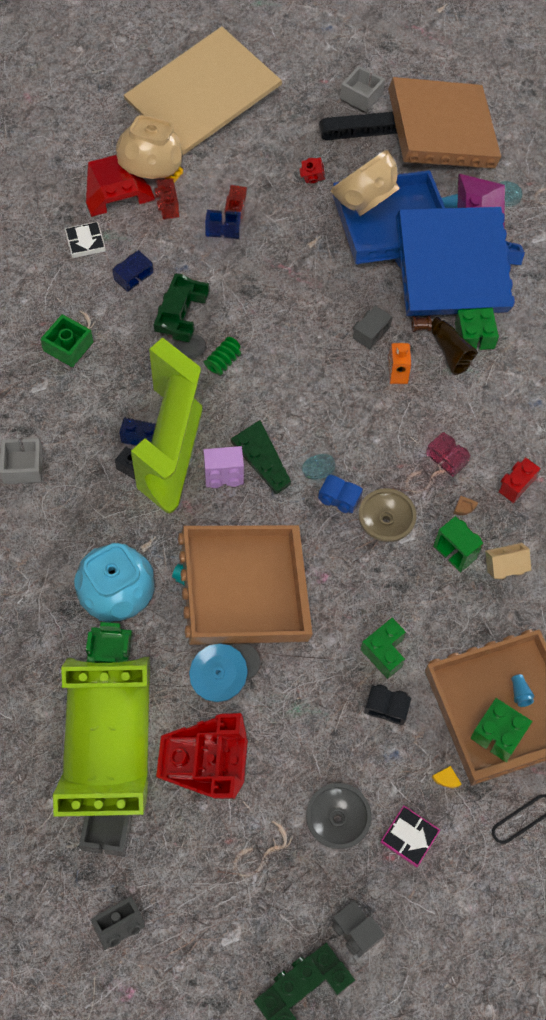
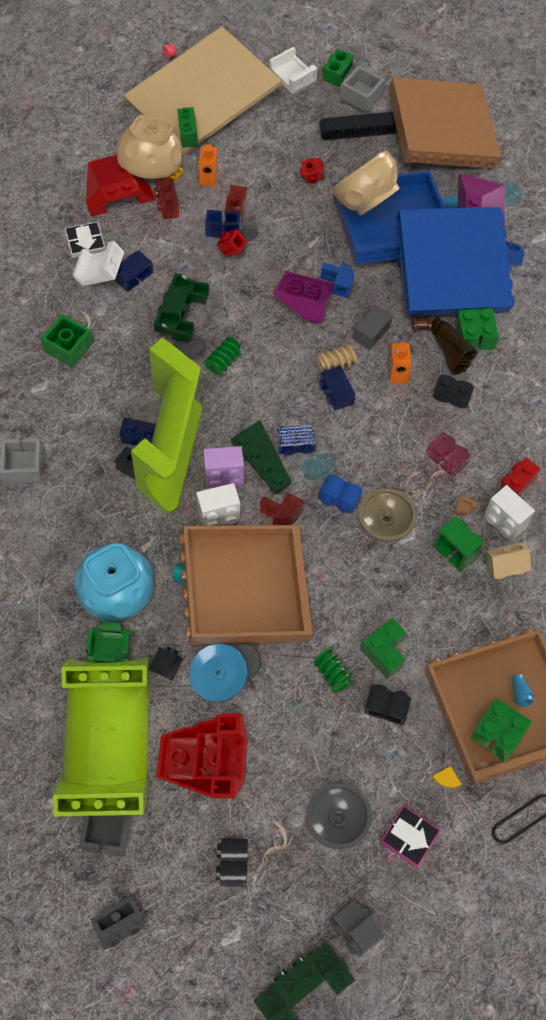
none -> white panel [73,241,124,286]
none -> black brick [149,647,183,681]
none -> coral bush [162,43,177,60]
none -> green brick [177,107,199,148]
none -> white brick [196,483,240,526]
none -> orange torso [199,144,218,187]
none -> red brick [216,229,247,257]
none -> black brick [216,838,248,887]
none -> dark grey tile [240,224,258,241]
none -> clear red brick [260,493,305,525]
none -> white panel [269,47,318,94]
none -> magenta slope [273,271,334,323]
none -> clear blue brick [276,424,316,456]
none -> green piece [313,646,356,693]
none -> tan piece [317,345,358,376]
none -> clear blue piece [318,366,356,411]
none -> blue brick [320,262,354,299]
none -> green brick [322,49,354,87]
none -> black brick [433,375,474,408]
none -> white brick [484,485,535,542]

